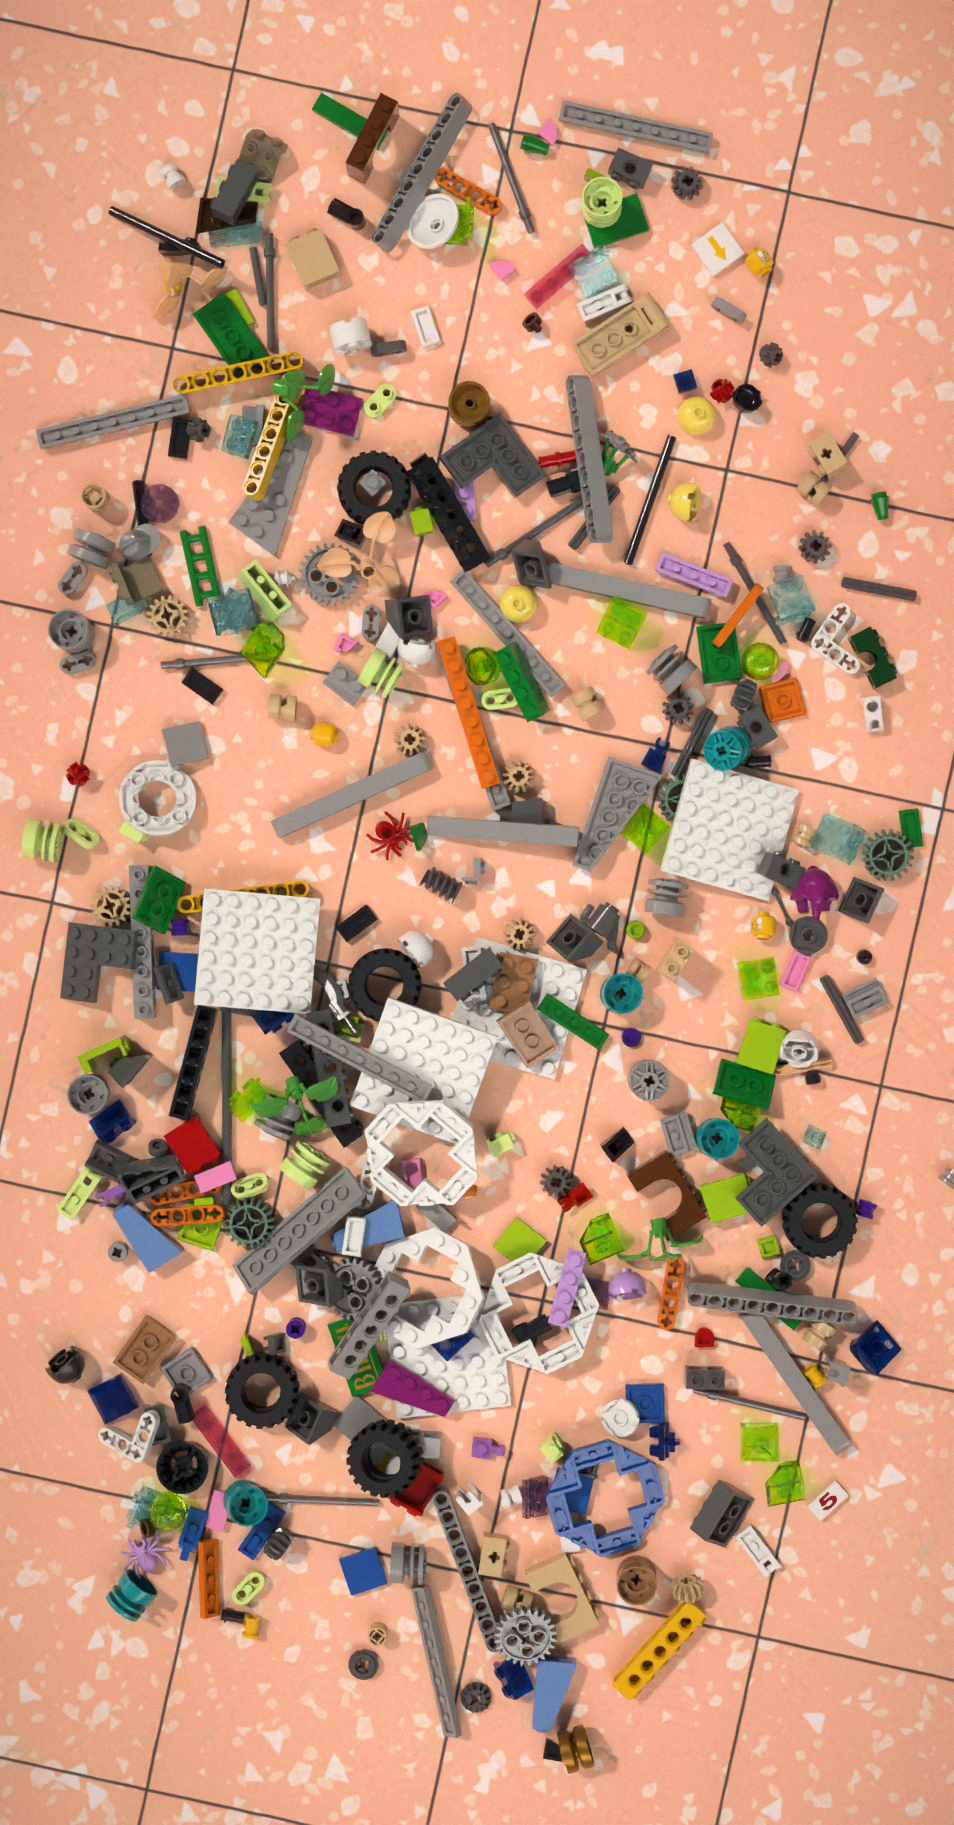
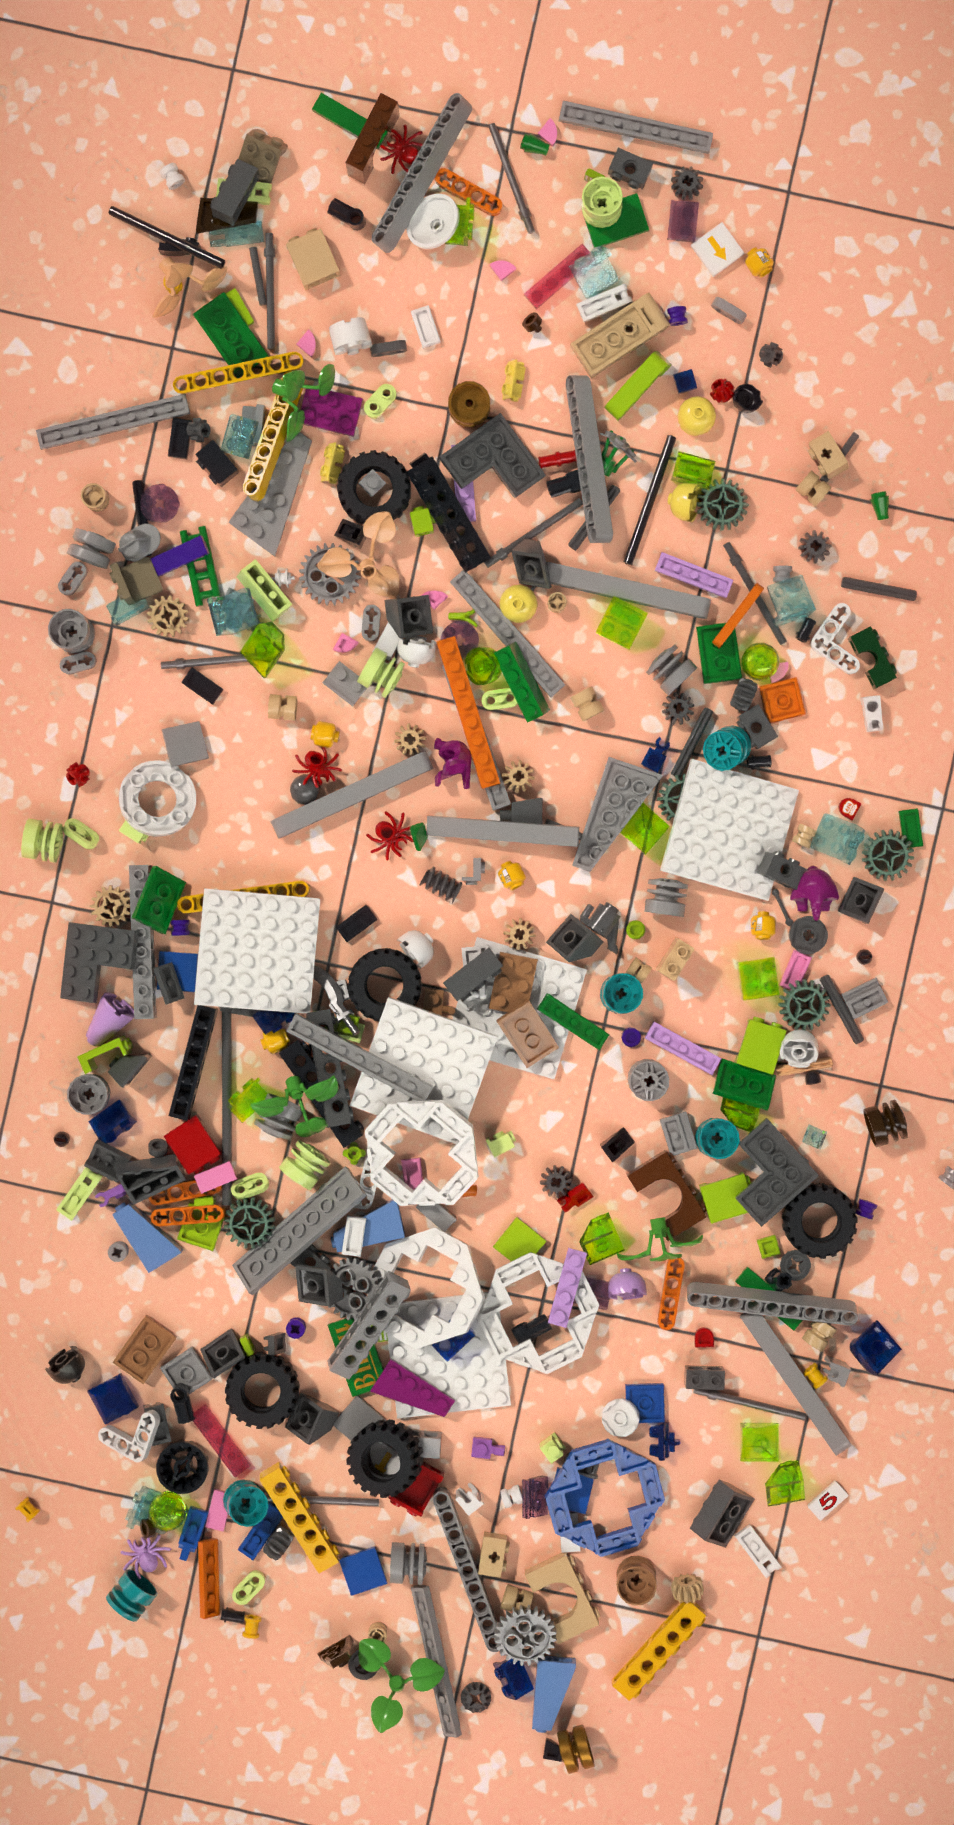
none -> yellow bush [15,1496,40,1522]
none -> black hinge [54,1131,70,1147]
none -> lavender cone [86,992,134,1046]
none -> dark purple tile [150,535,210,577]
none -> black brick [195,440,239,487]
none -> dark grey slope [200,1328,247,1378]
none -> yellow brick [259,1462,340,1574]
none -> yellow head [260,1026,290,1054]
none -> dark grey hair [290,774,320,805]
none -> red animal [292,747,342,788]
none -> bright pink tile [296,329,316,358]
none -> dark brown wing [317,1635,353,1669]
none -> light yellow hinge [320,442,345,484]
none -> lime plate [343,1142,366,1165]
none -> bright green plant [358,1638,445,1733]
none -> red animal [380,125,423,174]
none -> medium nougat plate [423,988,456,1016]
none -> magenta piece [434,738,471,789]
none -> plate [440,621,479,660]
none -> lime bar [448,610,478,627]
none -> yellow head [498,861,526,890]
none -> light yellow hinge [501,359,526,402]
none -> tan wheel [547,592,567,613]
none -> lime beam [604,351,672,421]
none -> lavender plate [645,1021,721,1075]
none -> plate [667,200,699,243]
none -> dark purple wheel [667,306,688,326]
none -> clear neon green slope [671,451,715,490]
none -> sand green gear [696,478,749,531]
none -> sand green gear [778,979,831,1030]
none -> tile [838,798,861,821]
none -> dark brown wheel [863,1099,908,1148]

